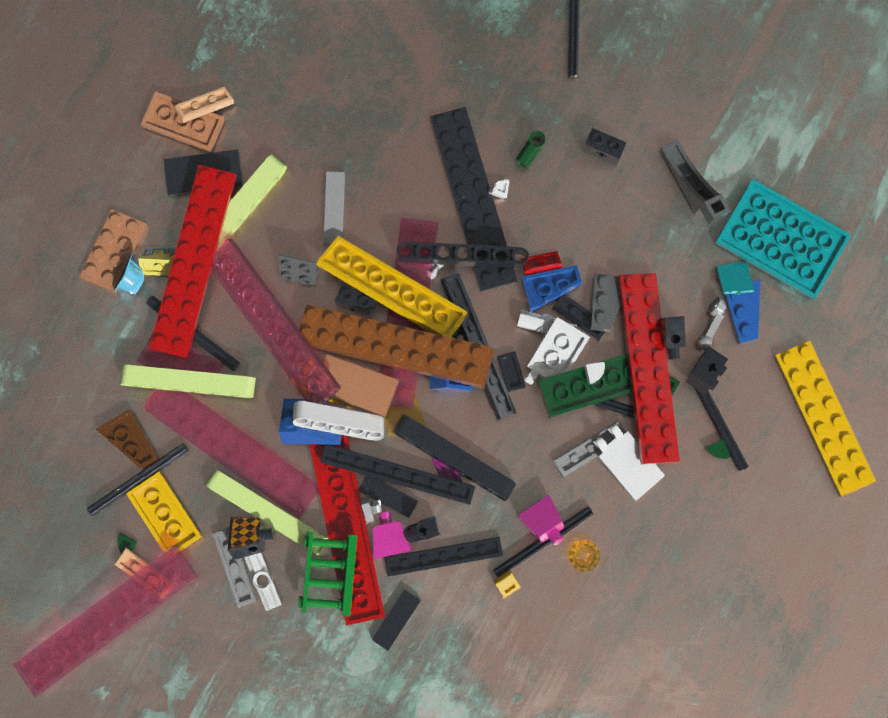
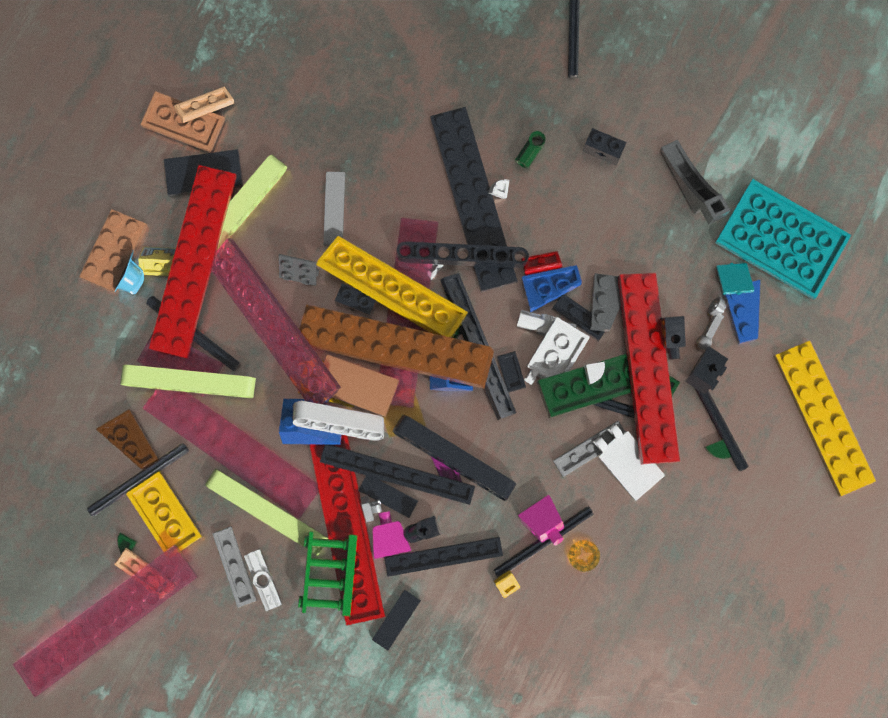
black torso [227,517,276,560] -> none

